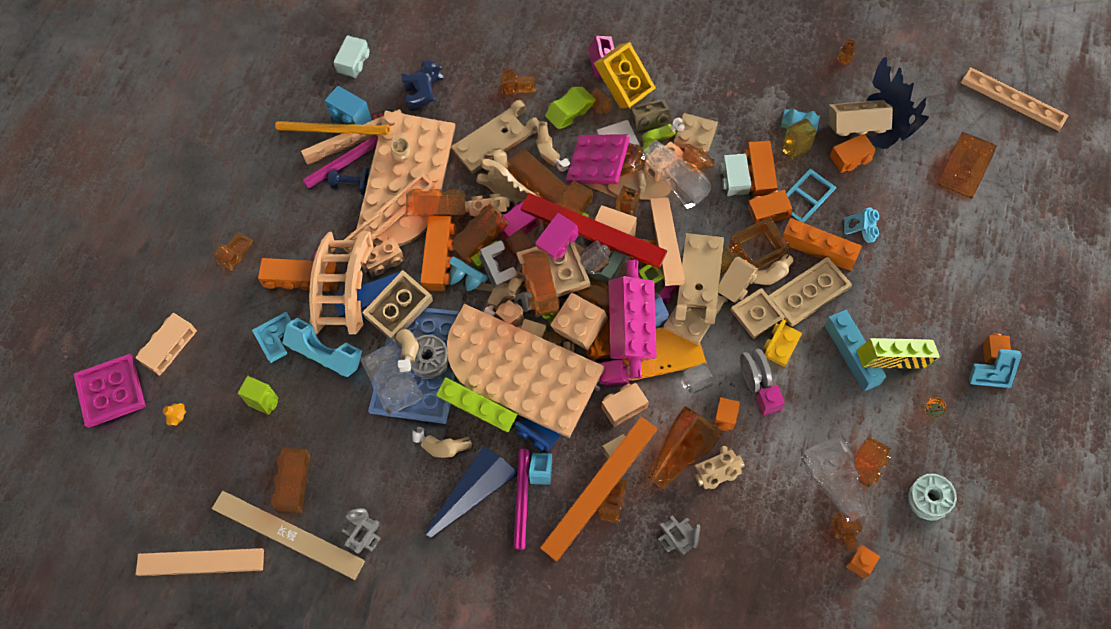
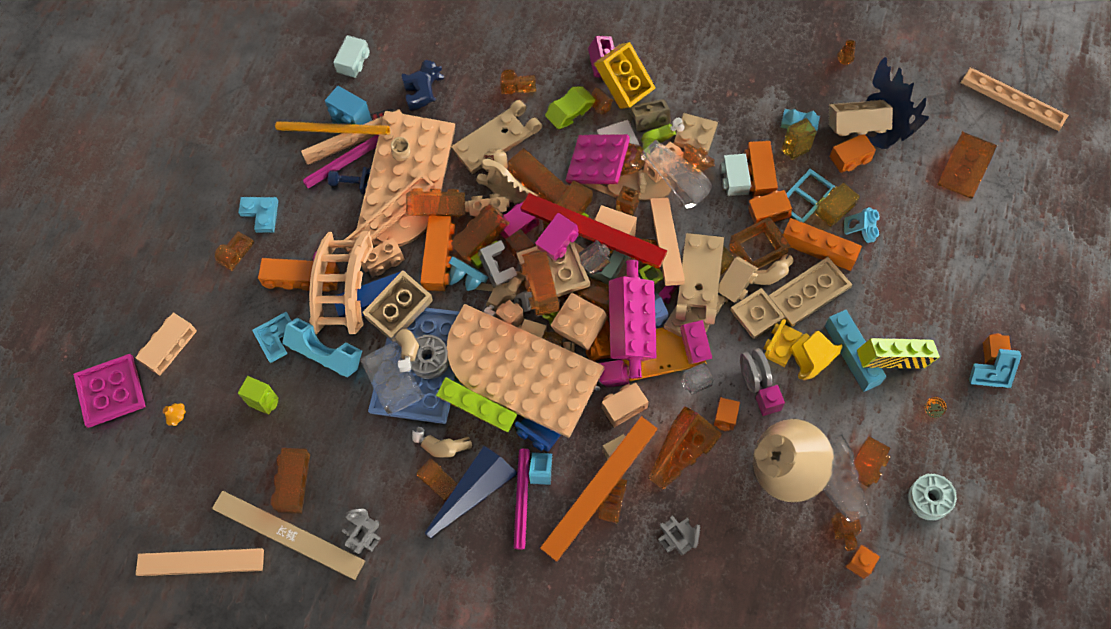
tan arm [536,121,570,172] -> none
tan brick [694,446,744,490] -> none
none -> medium azure plate [238,197,278,233]
none -> clear orange plate [415,458,457,502]
none -> dark pink brick [679,320,713,364]
none -> tan cone [753,419,834,502]
none -> yellow piece [790,331,842,380]
none -> clear yellow brick [815,182,860,227]

